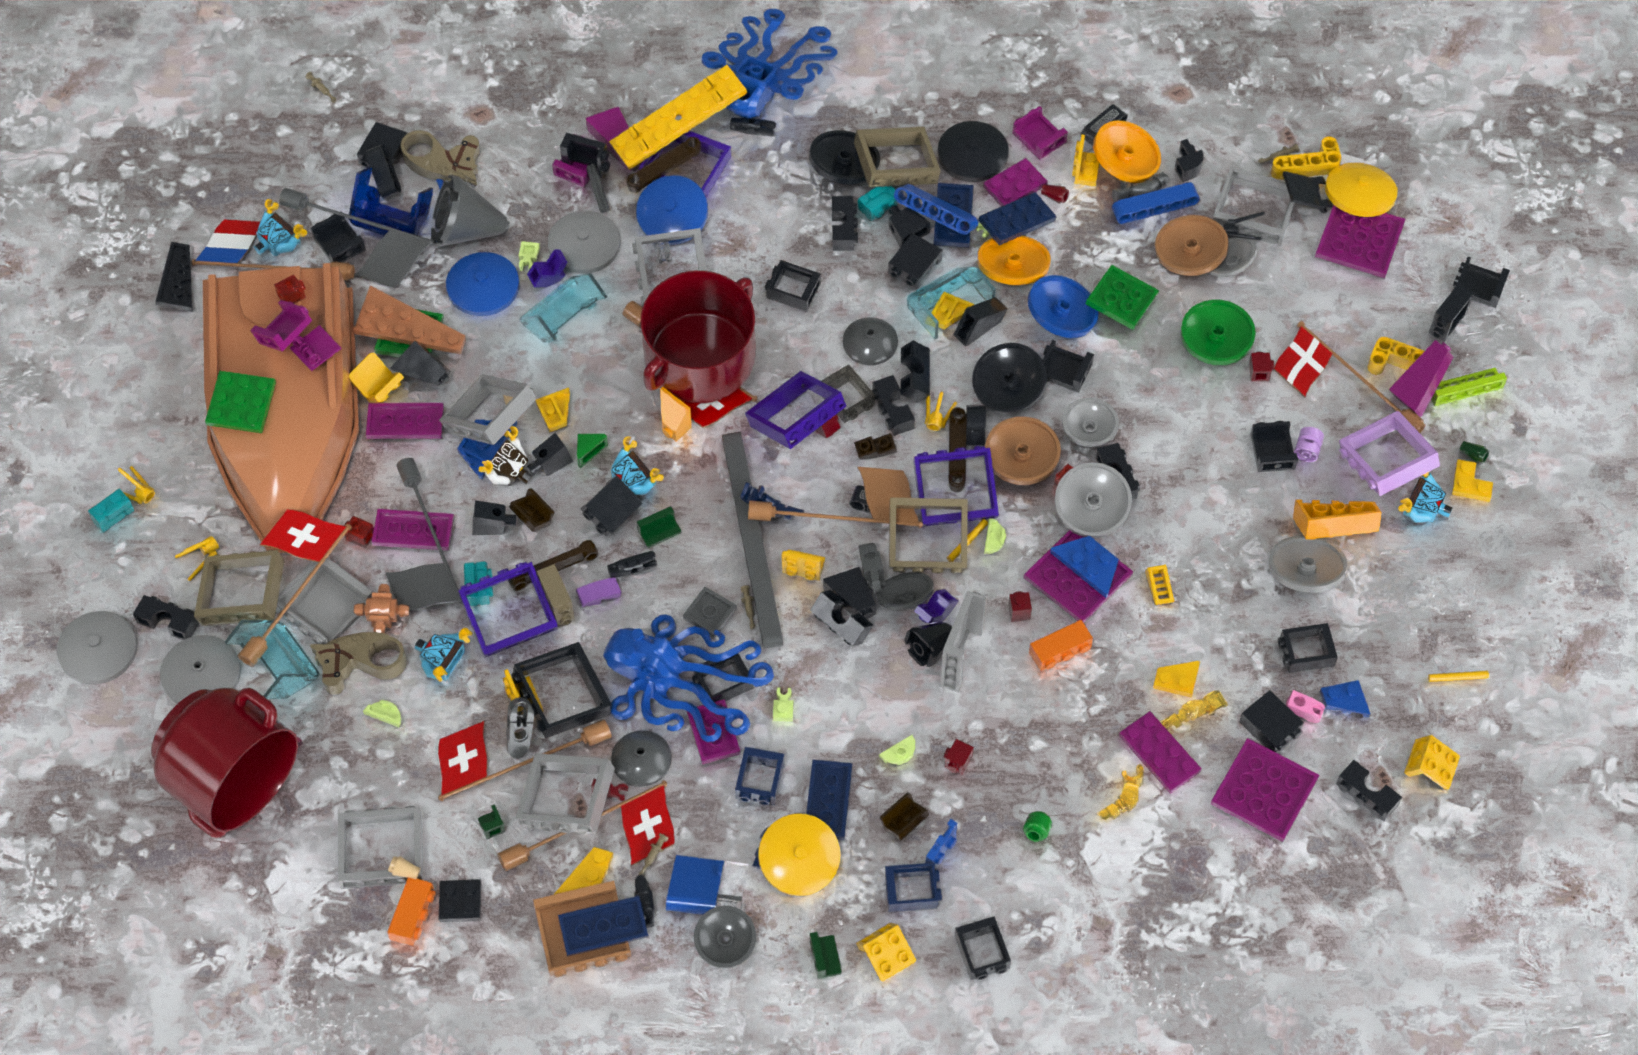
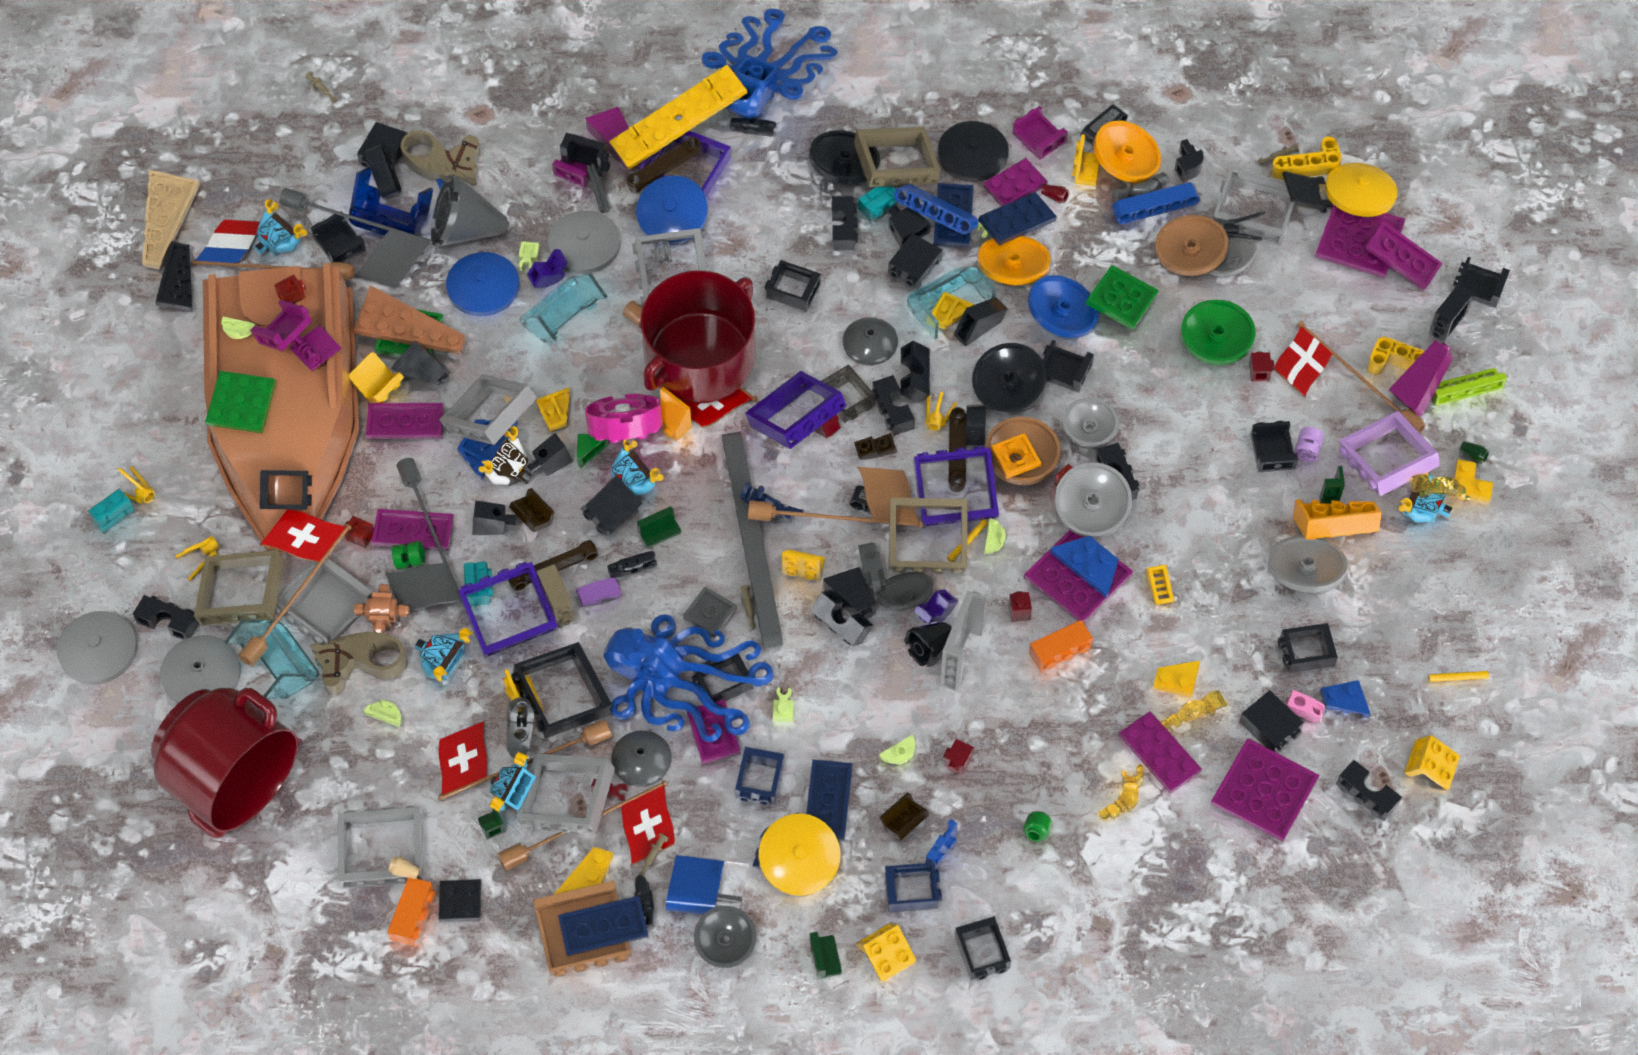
none -> tan wing [142,170,200,270]
none -> yellowish green plate [221,316,257,339]
none -> black window [260,470,312,510]
none -> green wheel [392,541,425,570]
none -> medium azure torso [489,752,536,812]
none -> dark pink piece [585,394,663,443]
none -> light orange piece [990,433,1041,479]
none -> dark green panel [1319,466,1345,504]
none -> magenta plate [1364,221,1443,291]
none -> clear yellow piece [1410,474,1471,502]

